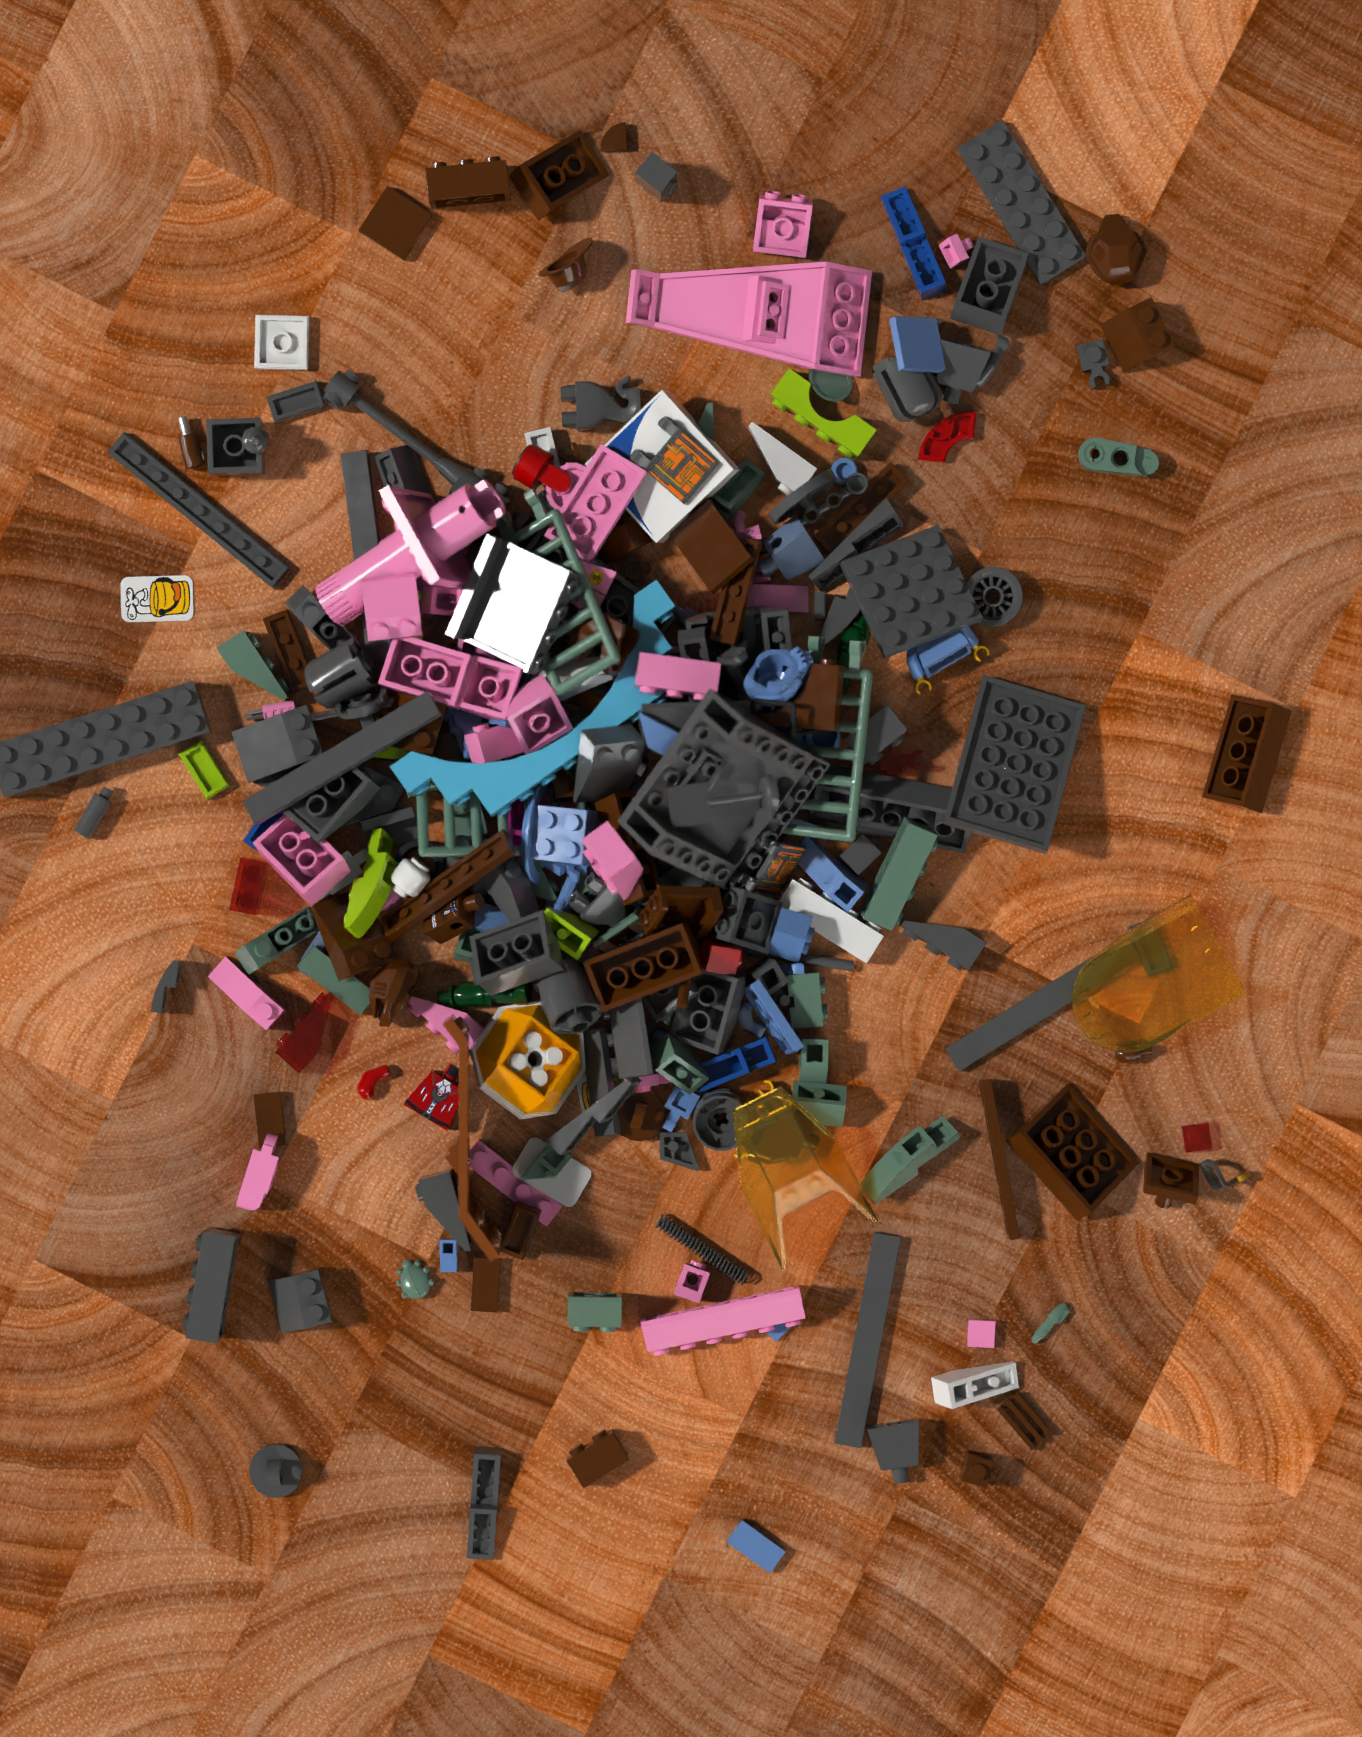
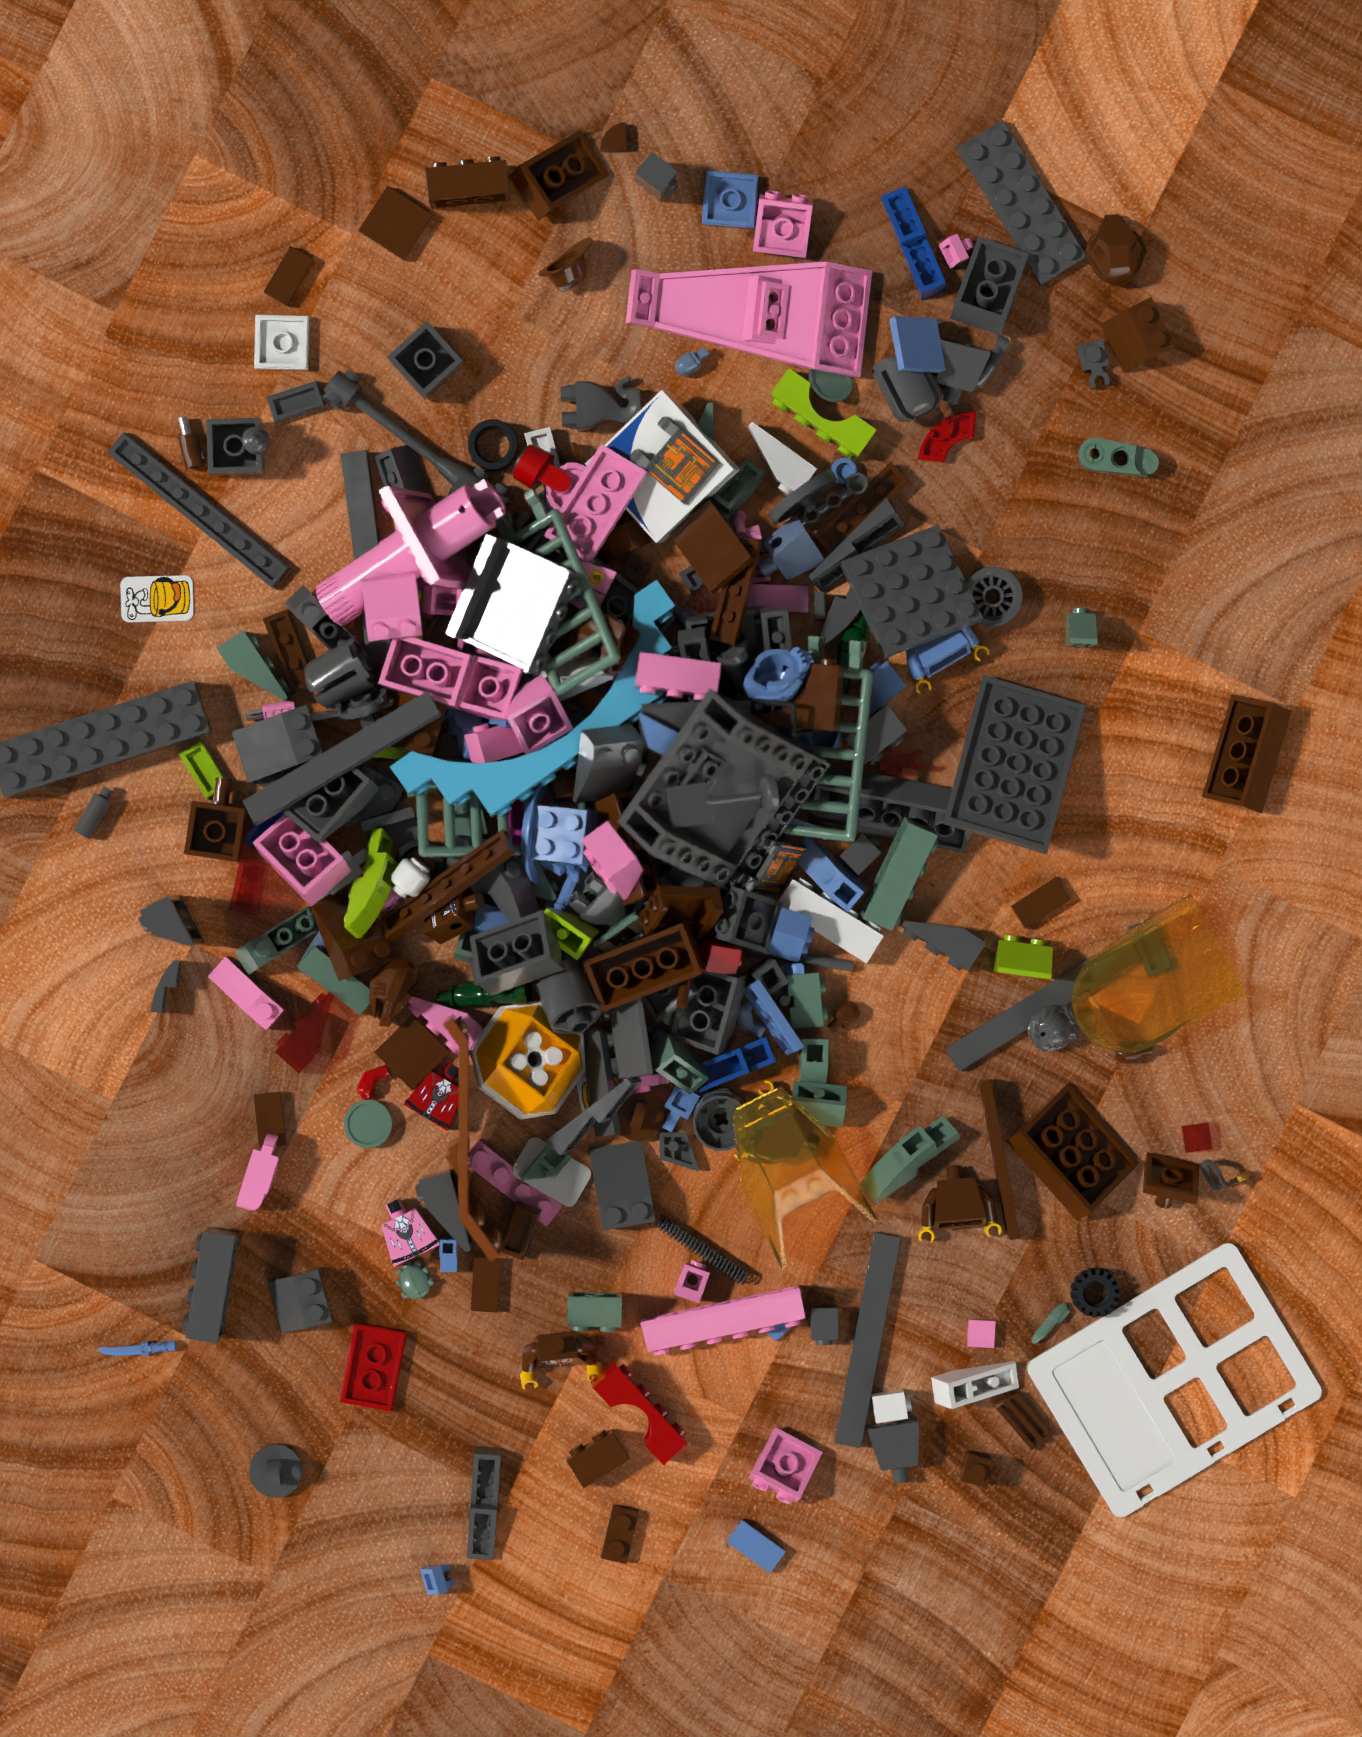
none -> medium blue piece [98,1340,176,1356]
none -> dark grey slope [138,895,205,946]
none -> reddish brown brick [184,777,248,862]
none -> reddish brown tile [264,246,314,307]
none -> red tile [339,1322,407,1412]
none -> sand green piece [344,1100,392,1148]
none -> reddish brown tile [374,1014,450,1090]
none -> bright pink torso [382,1198,440,1267]
none -> dark grey brick [387,321,464,400]
none -> medium blue tile [420,1565,455,1595]
none -> black tyre [468,419,519,471]
none -> reddish brown torso [520,1331,603,1390]
none -> dark grey slope [589,1141,655,1231]
none -> red arch [590,1360,687,1466]
none -> reddish brown plate [601,1505,639,1564]
none -> sand blue cylinder [675,346,710,377]
none -> dark grey tile [679,566,704,596]
none -> medium blue tile [702,171,759,230]
none -> bright pink plate [748,1427,823,1504]
none -> dark grey brick [810,1305,838,1345]
none -> reddish brown cylinder [827,1001,860,1034]
none -> medium blue slope [868,661,907,716]
none -> white brick [871,1389,912,1423]
none -> reddish brown torso [918,1165,1002,1242]
none -> lime slope [993,935,1053,979]
none -> reddish brown tile [1010,877,1070,929]
none -> dark grey hair [1027,1005,1079,1052]
none -> white door [1027,1243,1322,1517]
none -> sand green slope [1065,608,1098,647]
none -> black tyre [1070,1268,1120,1318]

